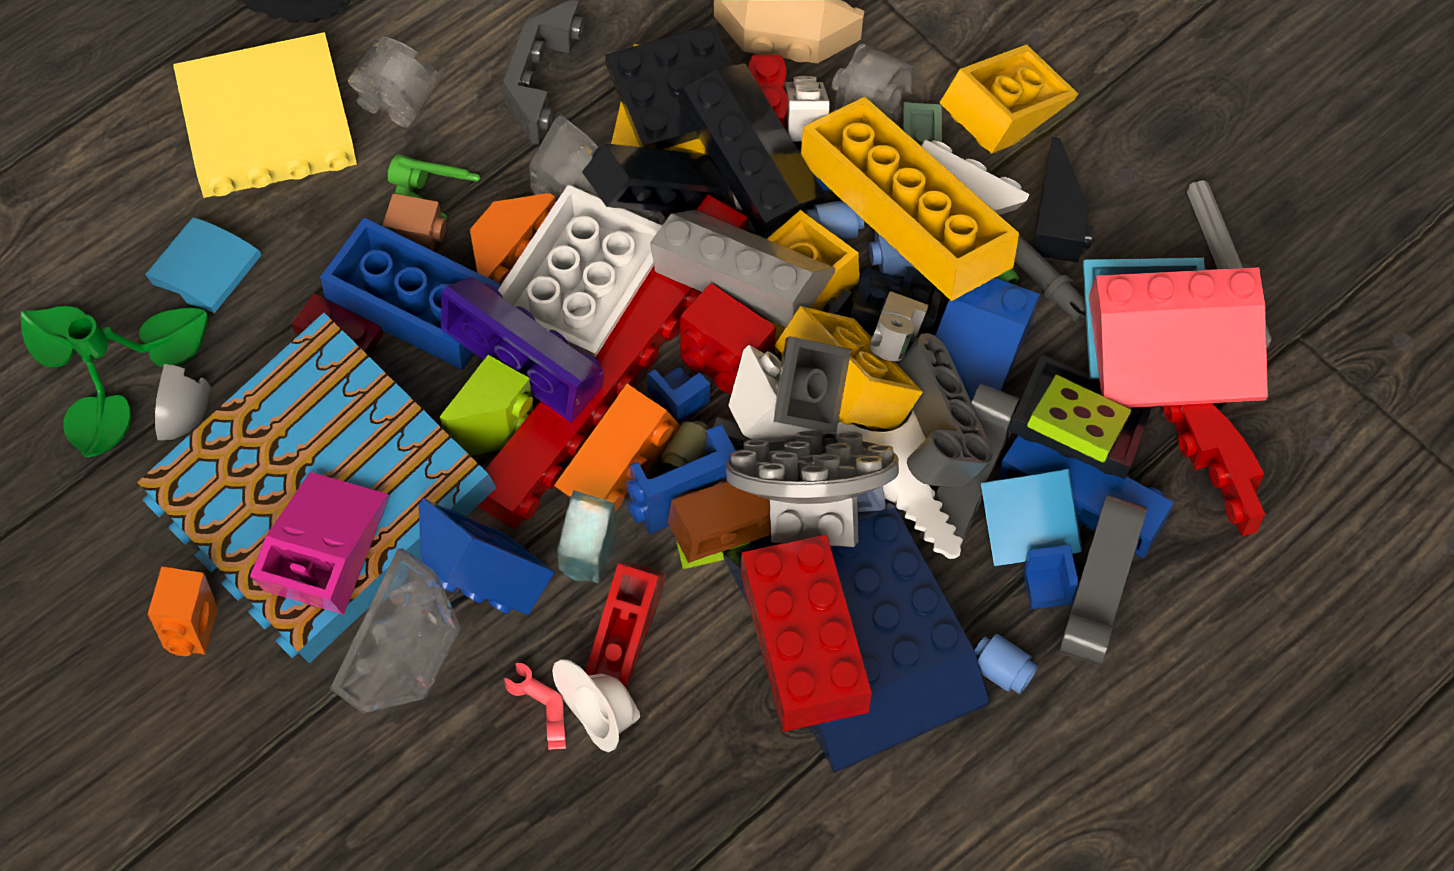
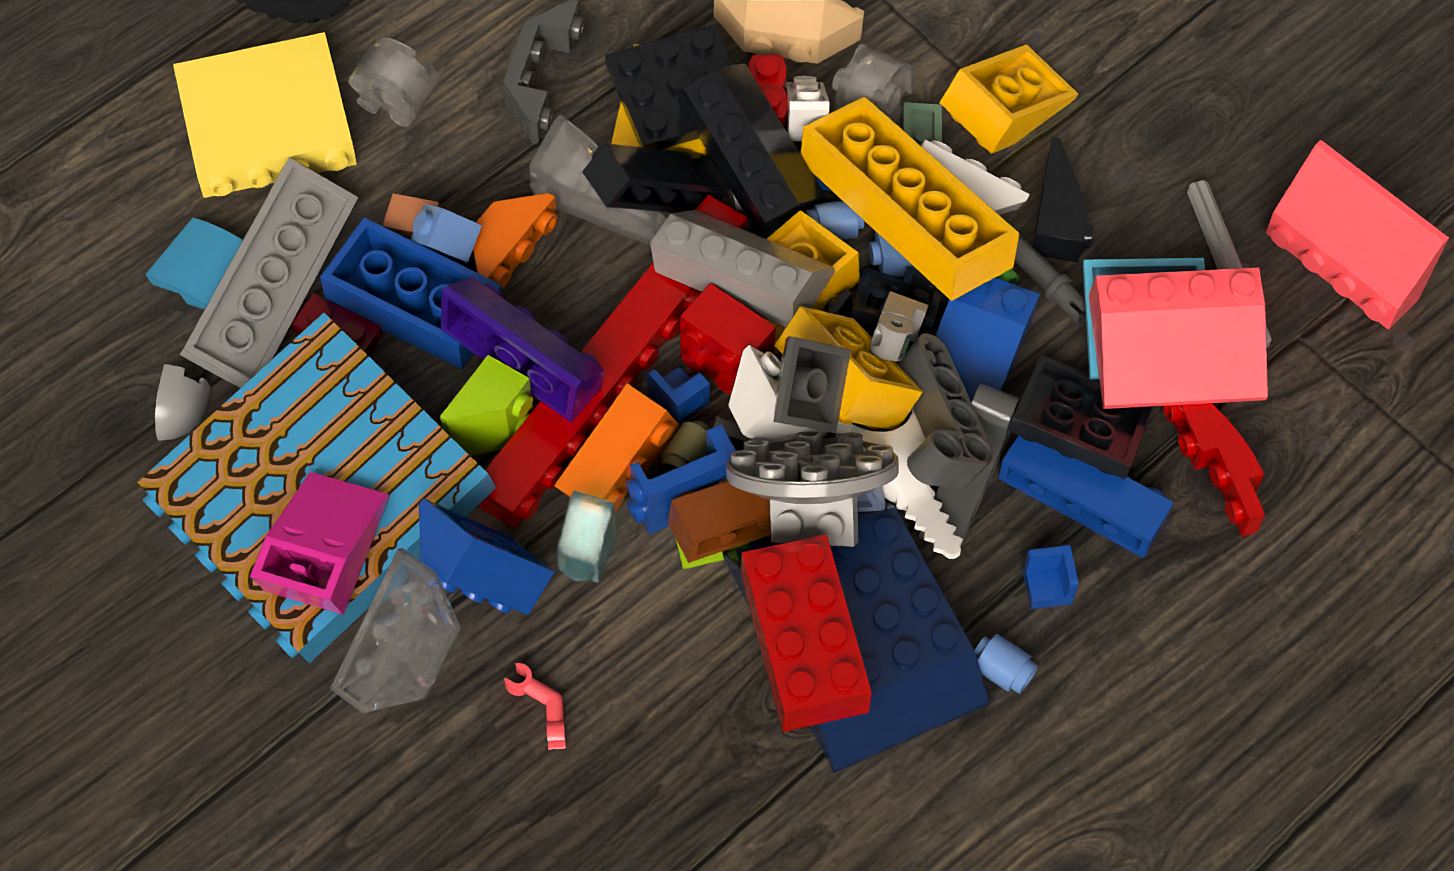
green plant [21,306,208,457] -> none
orange brick [148,566,218,656] -> none
bright green plant [388,154,481,220] -> none
white slope [498,185,662,357] -> none
white piece [552,659,640,752] -> none
red slope [585,561,667,689] -> none
slope [981,468,1083,566] -> none
lime tile [1027,375,1131,463] -> none
dark grey beam [1059,495,1148,666] -> none
none -> light grey plate [180,158,358,388]
none -> medium blue brick [410,204,482,263]
none -> coral slope [1266,140,1449,330]

